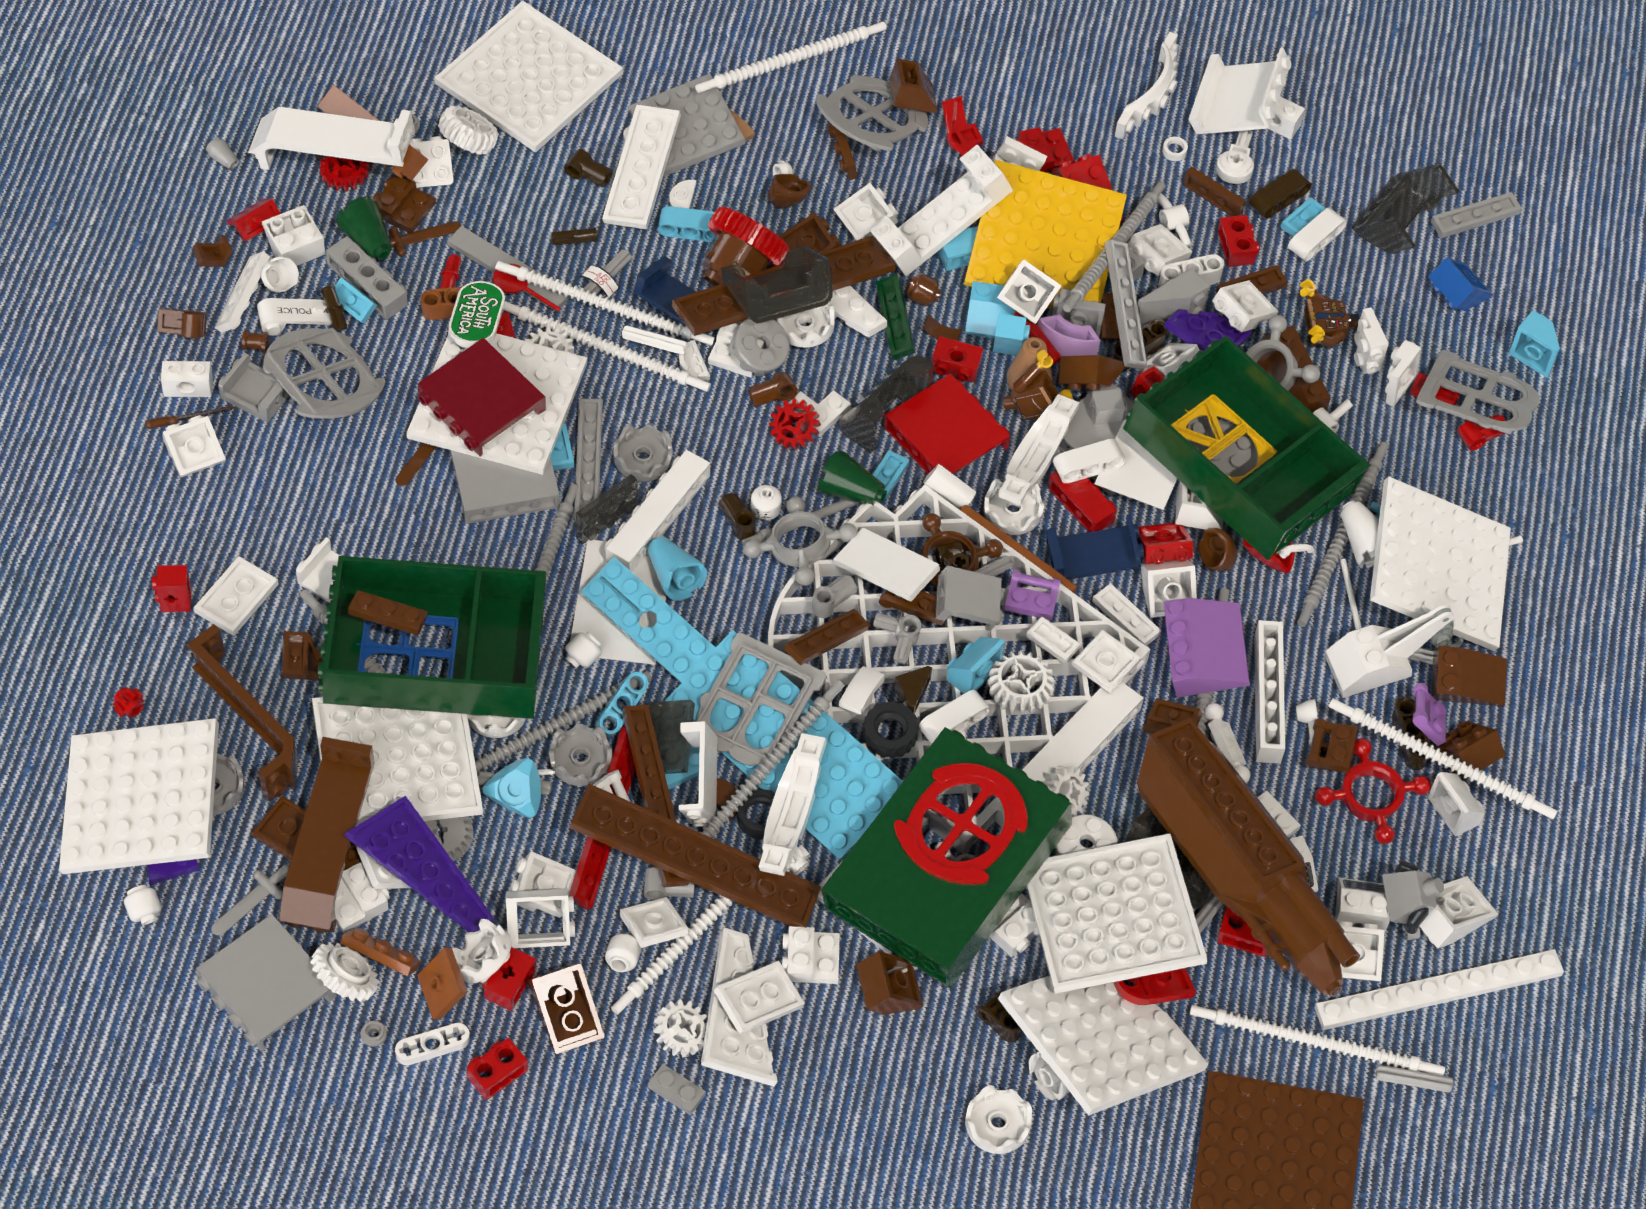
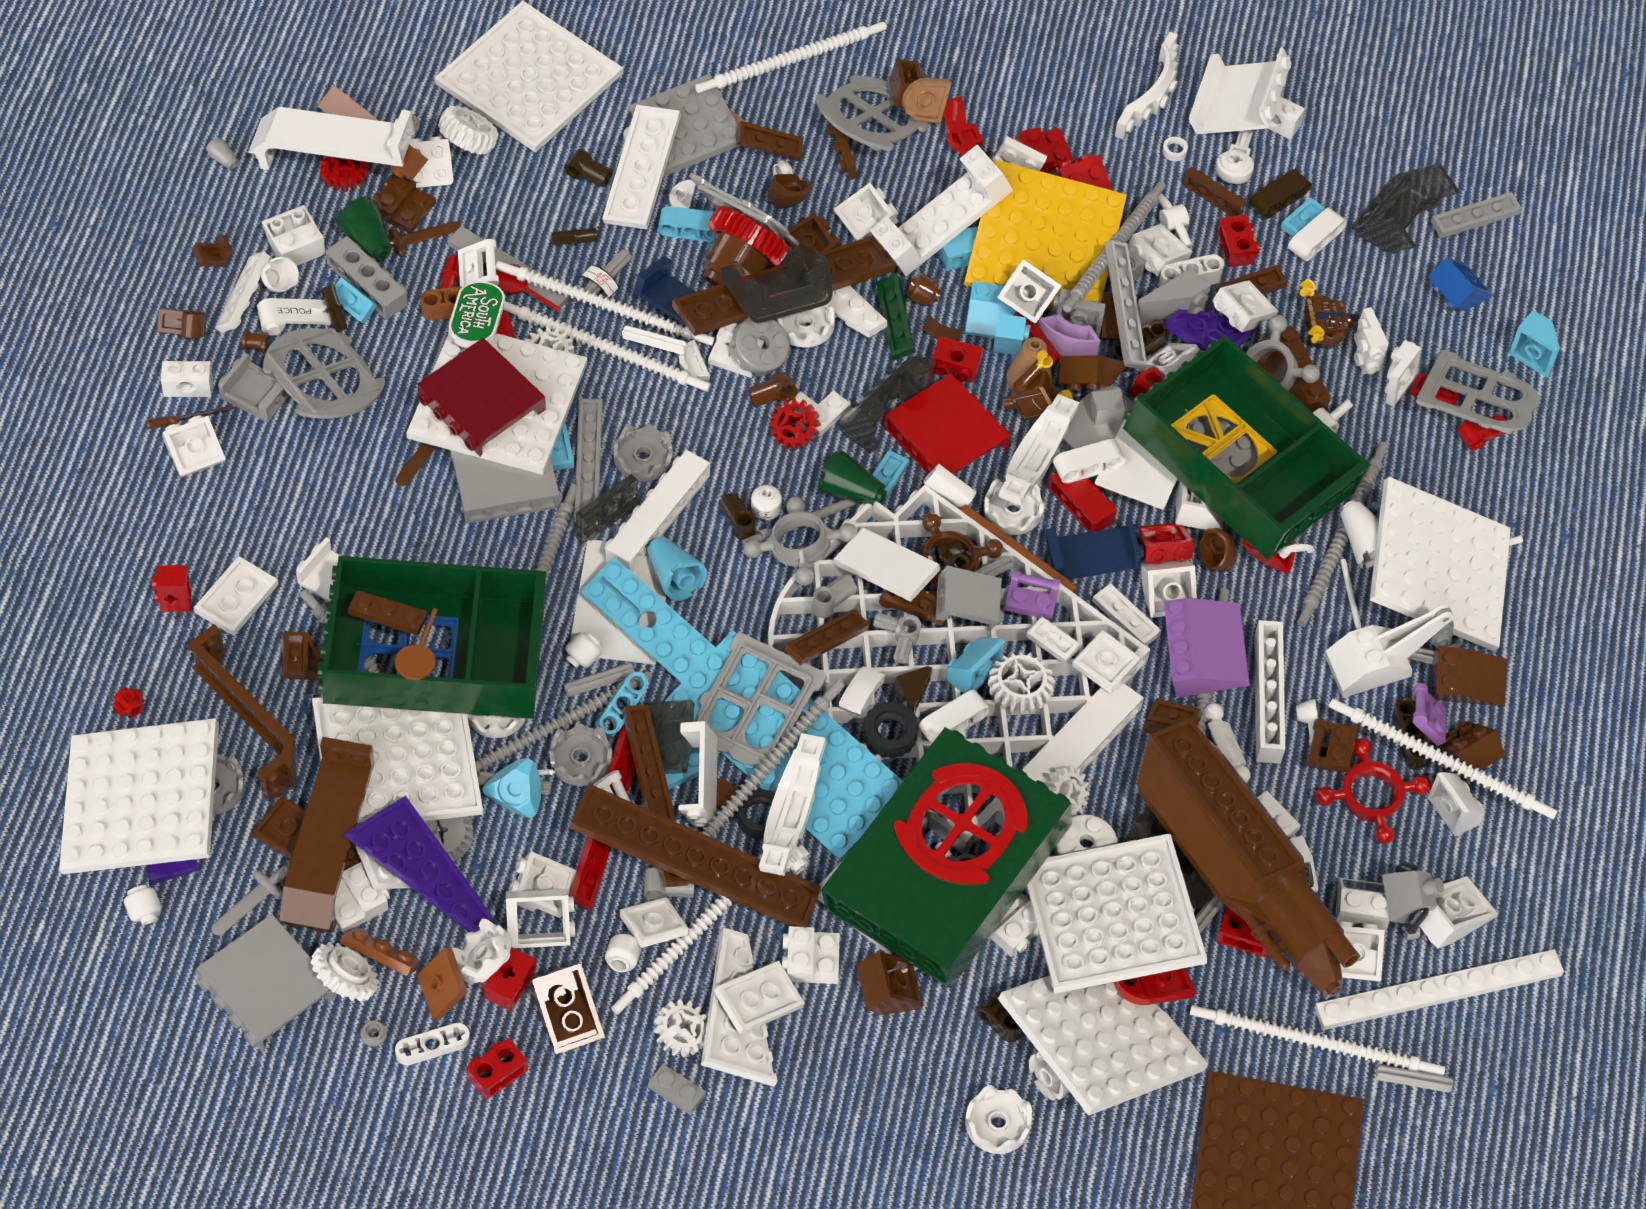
red panel [226,199,281,241] -> none
none -> dark orange piece [395,608,438,680]
none -> white plate [458,239,499,287]
none -> light grey axle [564,663,635,697]
none -> light grey window [689,173,799,251]
none -> reddish brown plate [736,121,804,161]
none -> medium nougat tile [902,78,952,123]

